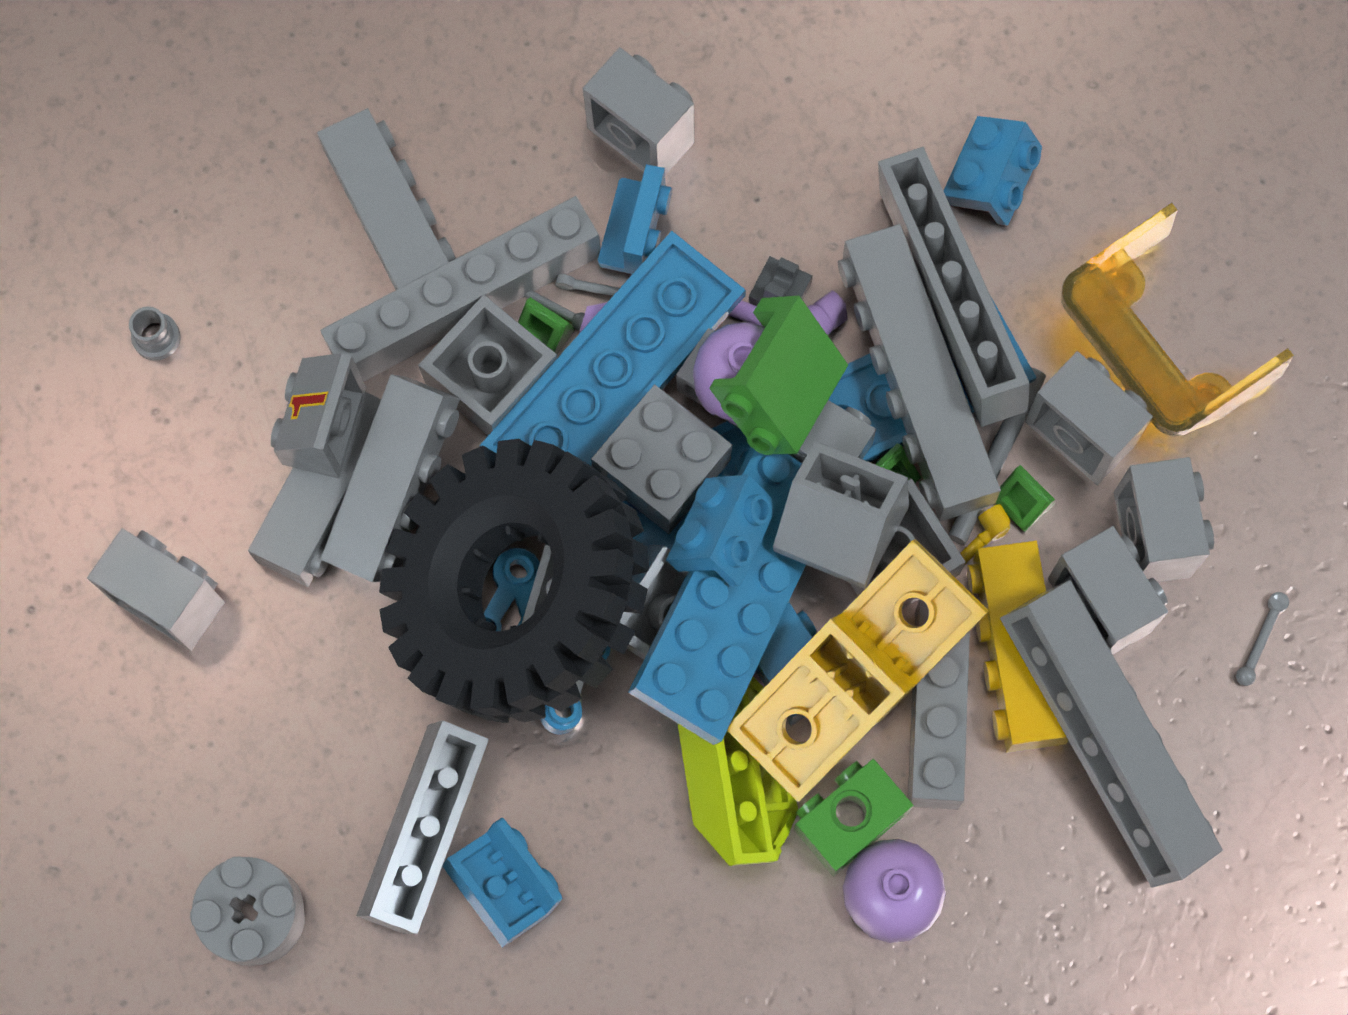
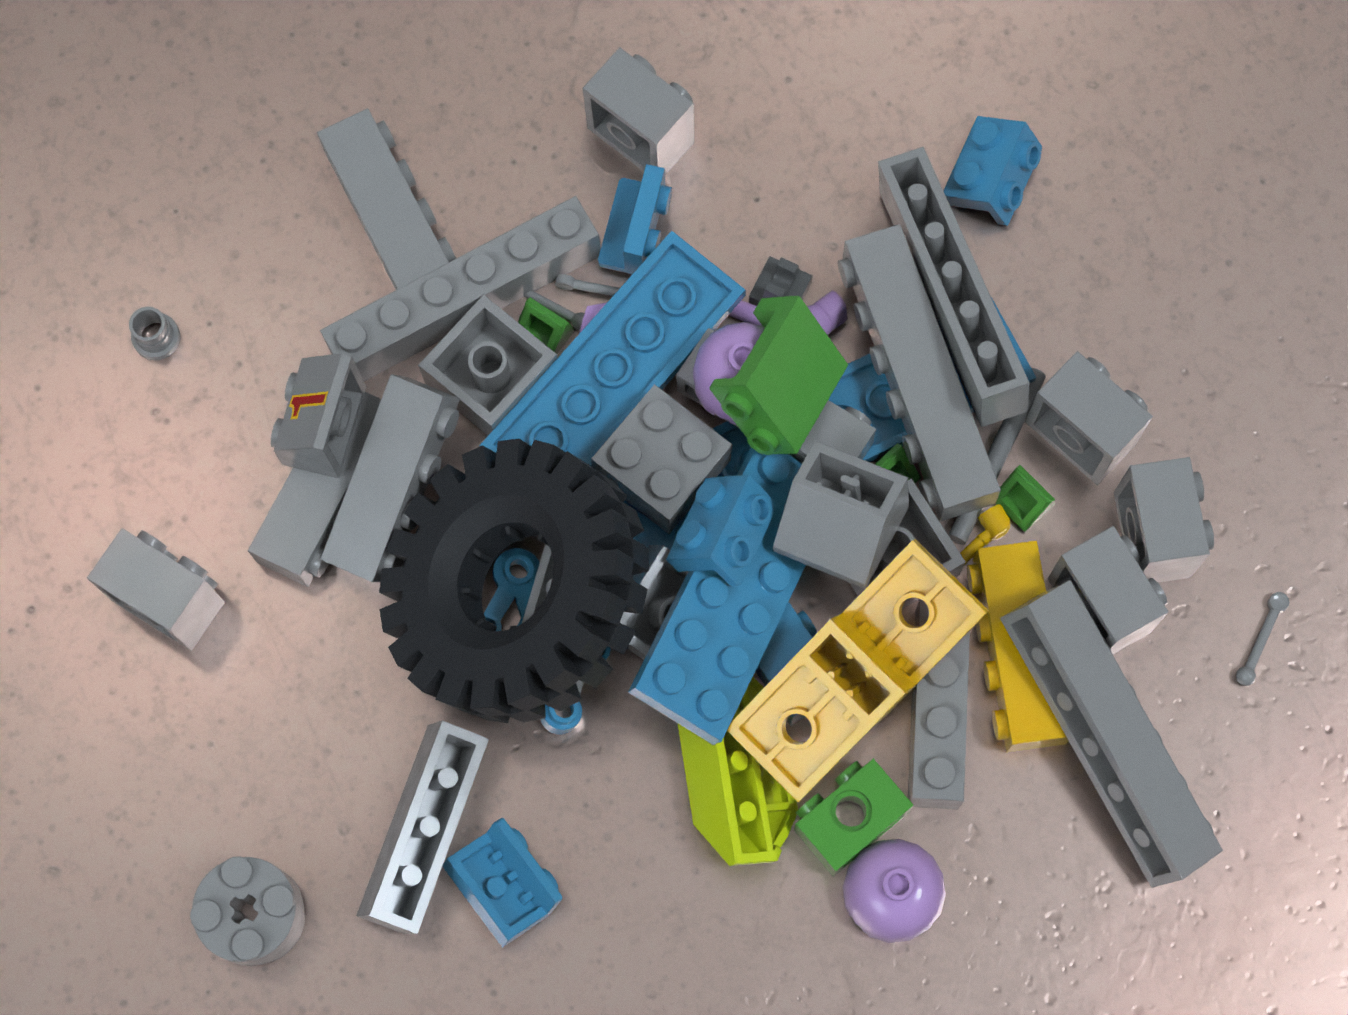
clear yellow windscreen [1061,203,1294,436] -> none

